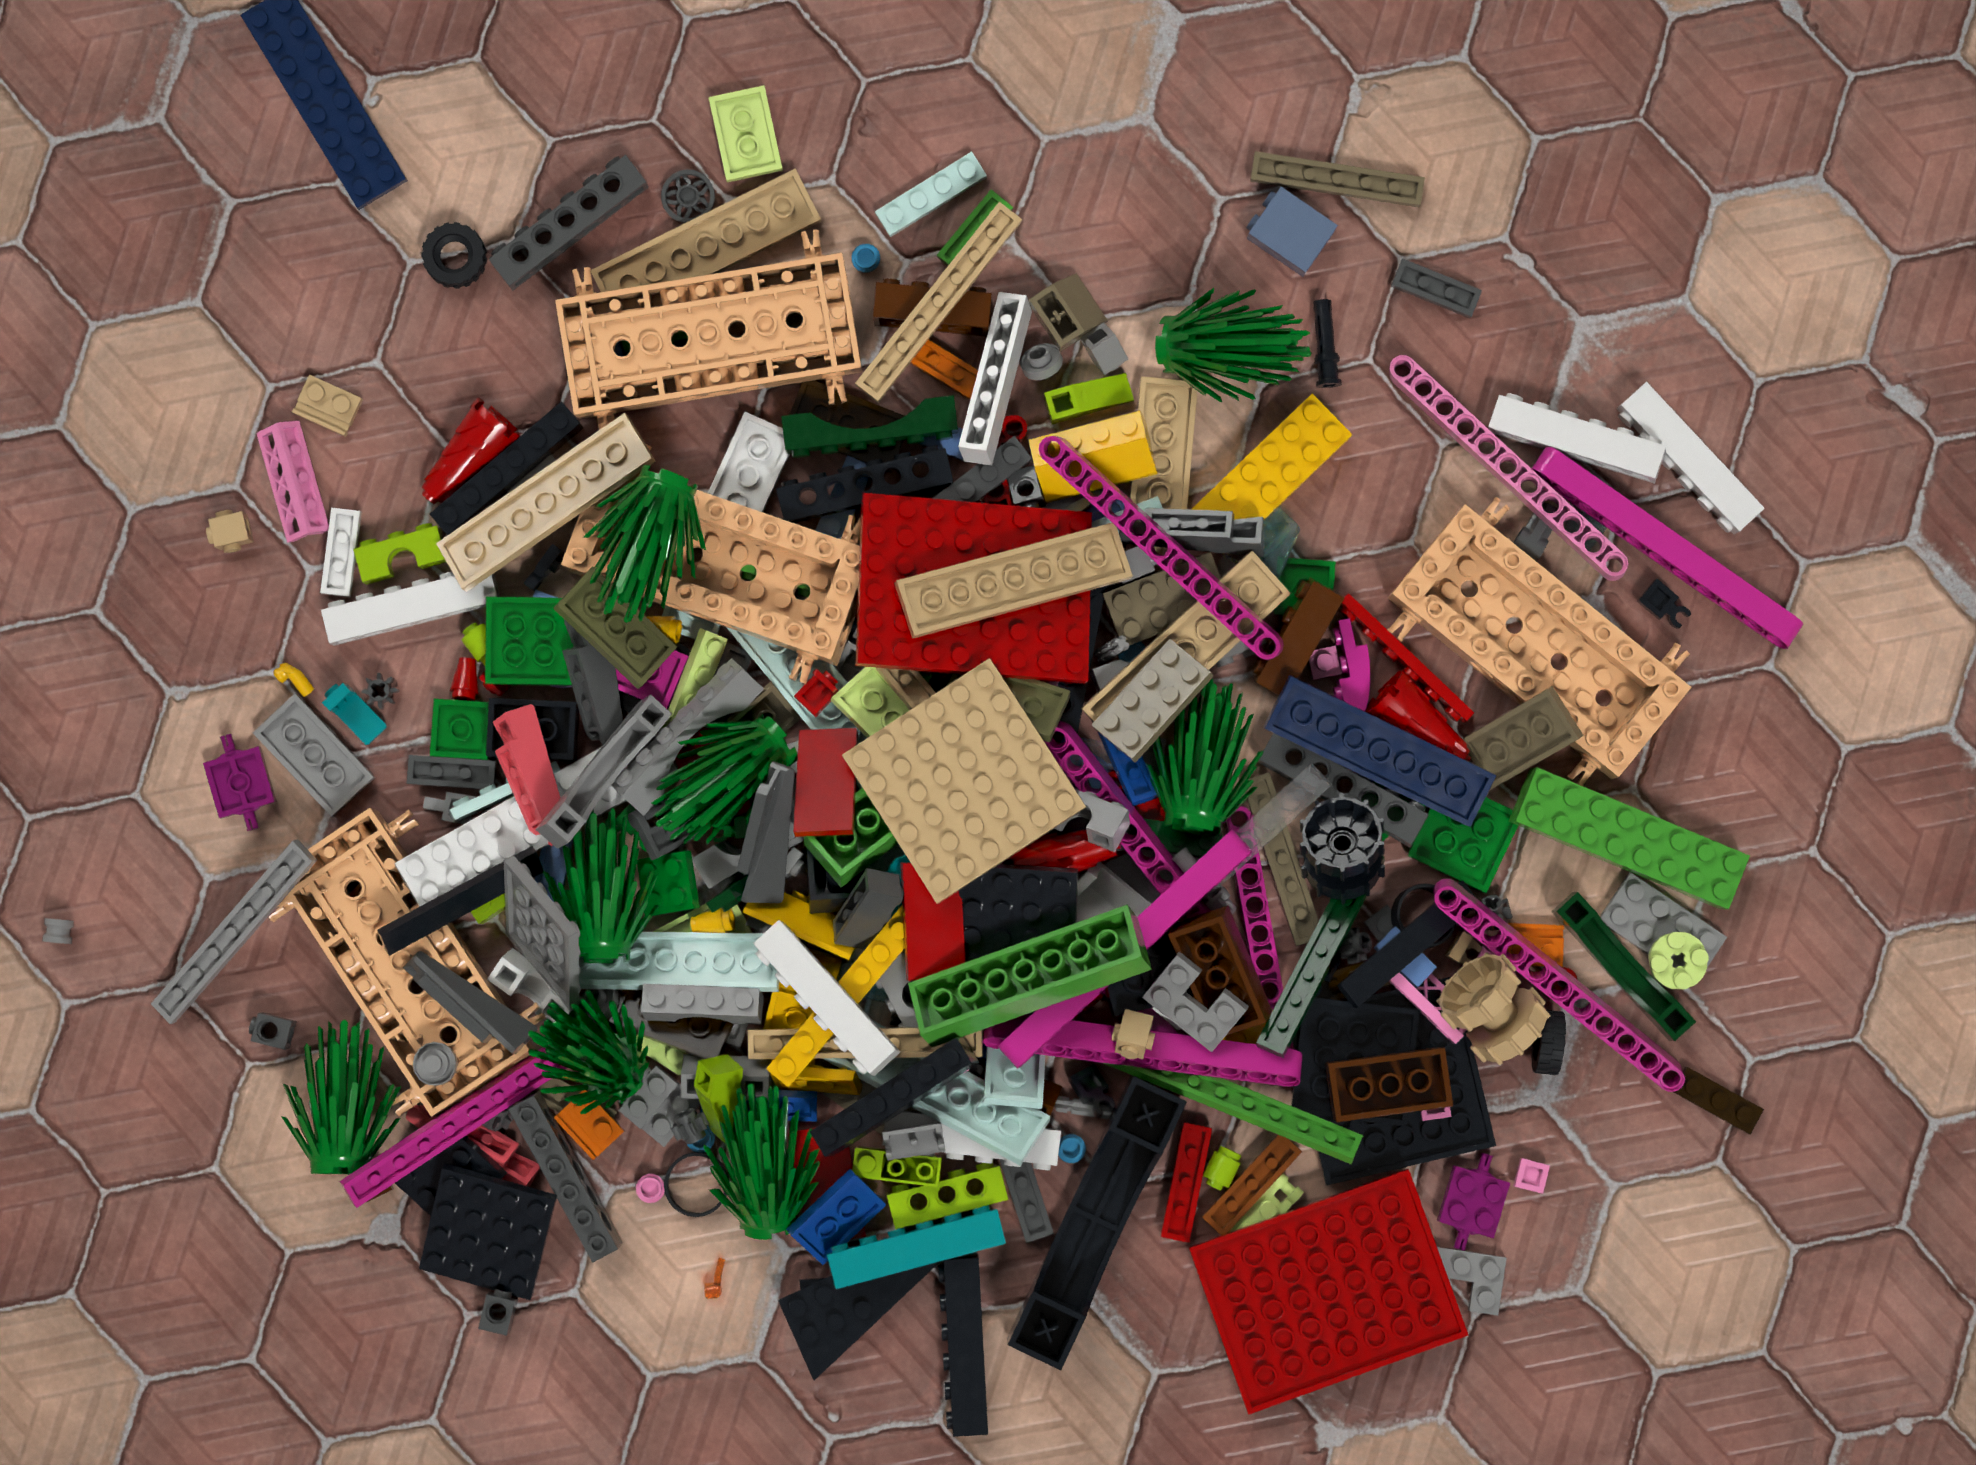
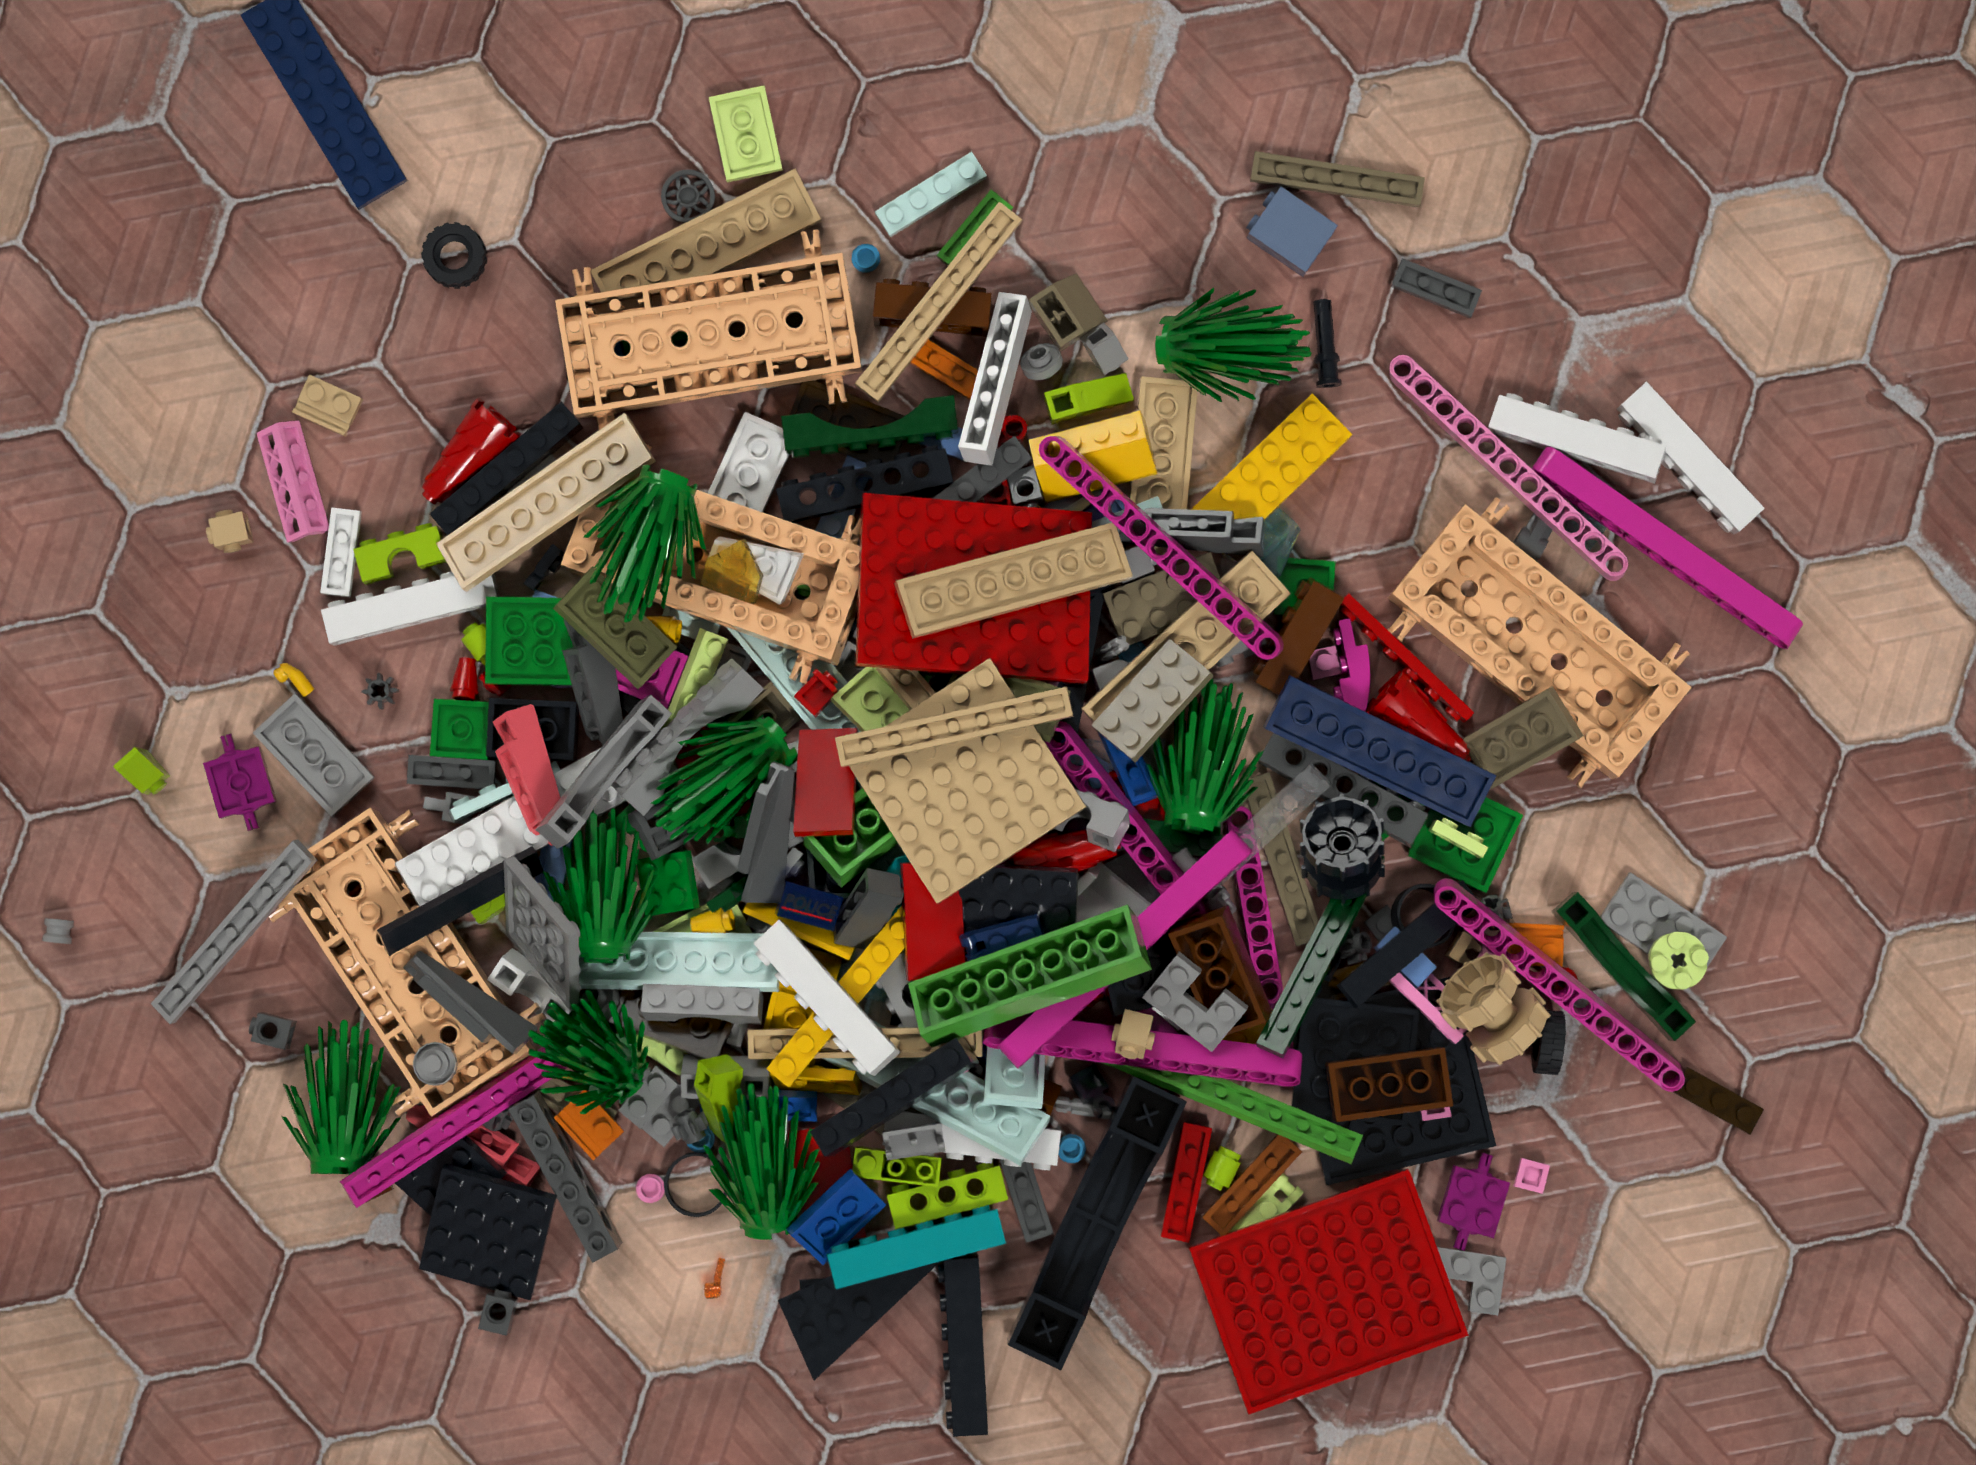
teal bracket [322,683,387,745] -> none
dark grey brick [489,155,649,291] -> none
bright green brick [1508,767,1750,910] -> none
black plate [1637,579,1691,629] -> none
none -> lime slope [113,747,170,795]
none -> clear yellow plate [700,539,764,604]
none -> white wing [705,536,804,605]
none -> clear blue panel [775,881,843,931]
none -> tan plate [835,687,1074,767]
none -> dark blue plate [959,914,1045,962]
none -> yellowish green plate [1428,818,1488,858]

